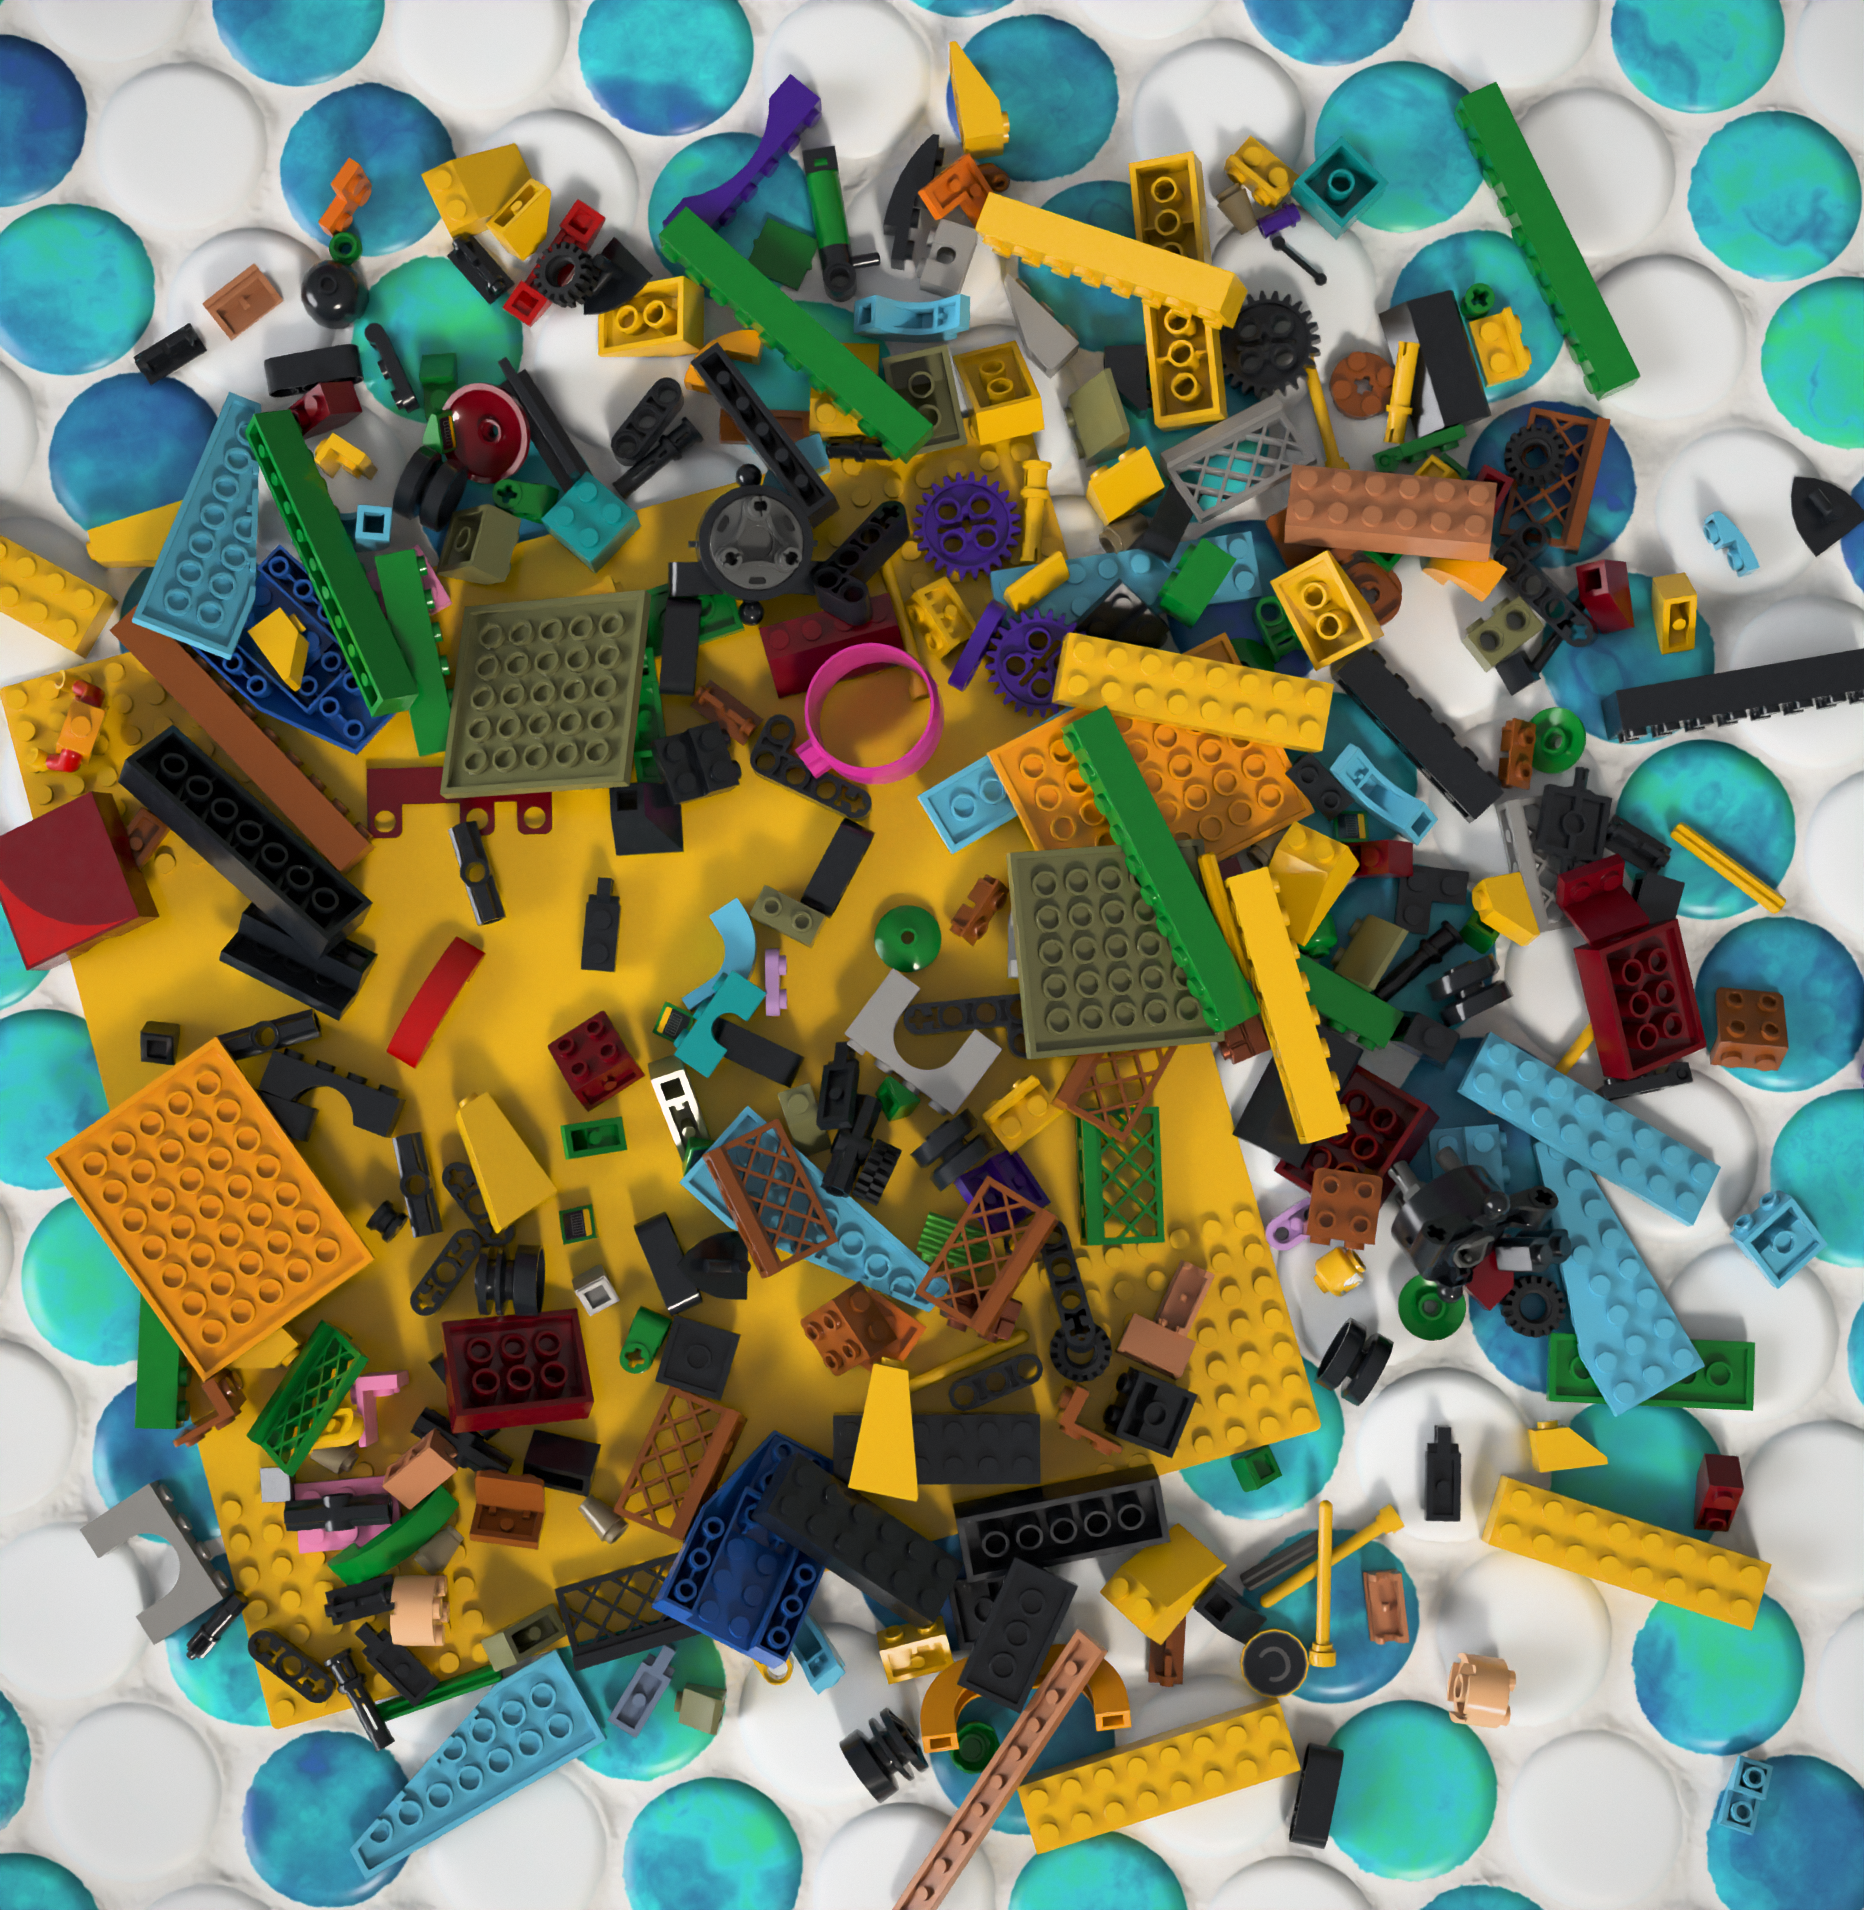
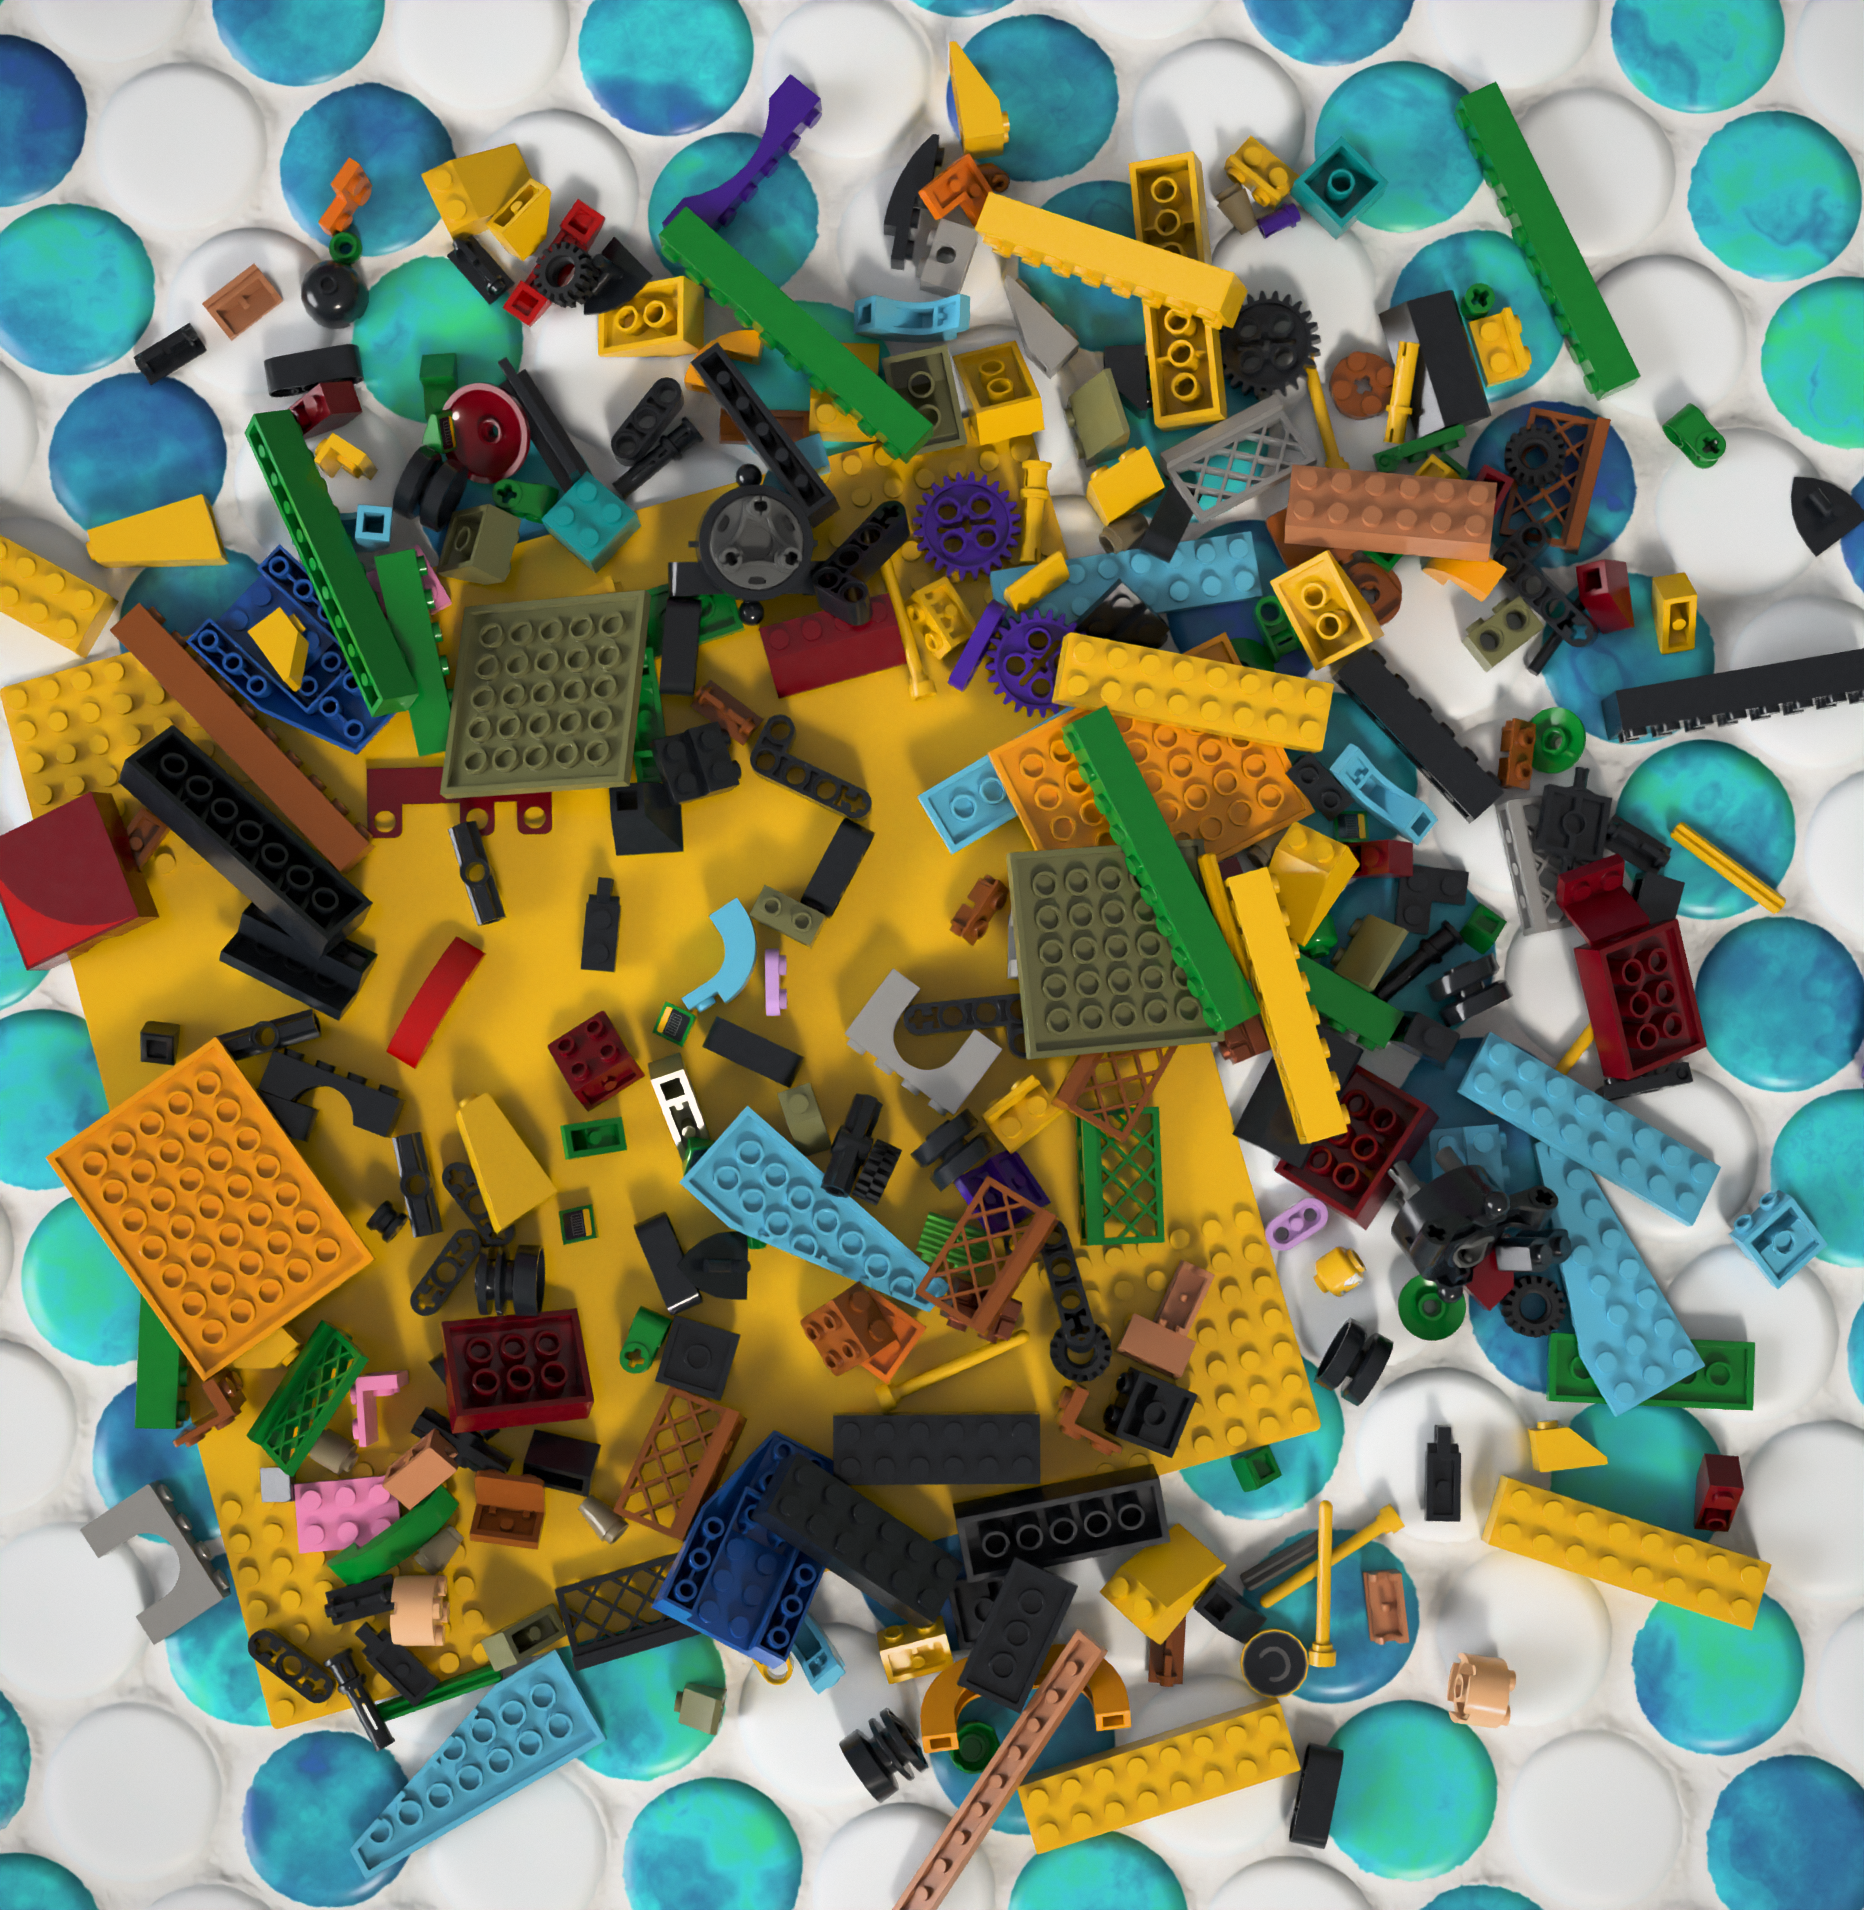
torso [26,670,110,773] -> none
medium azure wing [132,392,261,660] -> none
black piece [186,1590,249,1660] -> none
black piece [284,1493,393,1532] -> none
yellow plate [294,1408,365,1453] -> none
black plate [364,323,420,413] -> none
light grey slope [572,1264,620,1316] -> none
sand blue hinge [607,1643,678,1738] -> none
teal arch [673,970,767,1078] -> none
dark orange fence [702,1118,838,1279] -> none
green piece [748,218,818,291] -> none
dark pink cylinder [795,643,944,784] -> none
piece [802,145,881,302] -> none
black hinge [816,1041,860,1131] -> none
black pin [826,436,894,463] -> none
yellow slope [848,1357,918,1502] -> none
green dish [874,905,942,973] -> none
green slope [875,1076,920,1122] -> none
black beam [948,1352,1043,1411] -> none
green brick [1157,537,1237,629] -> none
black hinge [1272,236,1327,286] -> none
dark orange bracket [1302,1168,1383,1251] -> none
yellow slope [1471,872,1540,946] -> none
black slope [1495,650,1541,696] -> none
medium azure slope [1703,511,1760,578] -> none
dark orange bracket [1710,987,1789,1071] -> none
medium azure slope [1716,1755,1773,1835] -> none
none -> green piece [1662,403,1726,469]

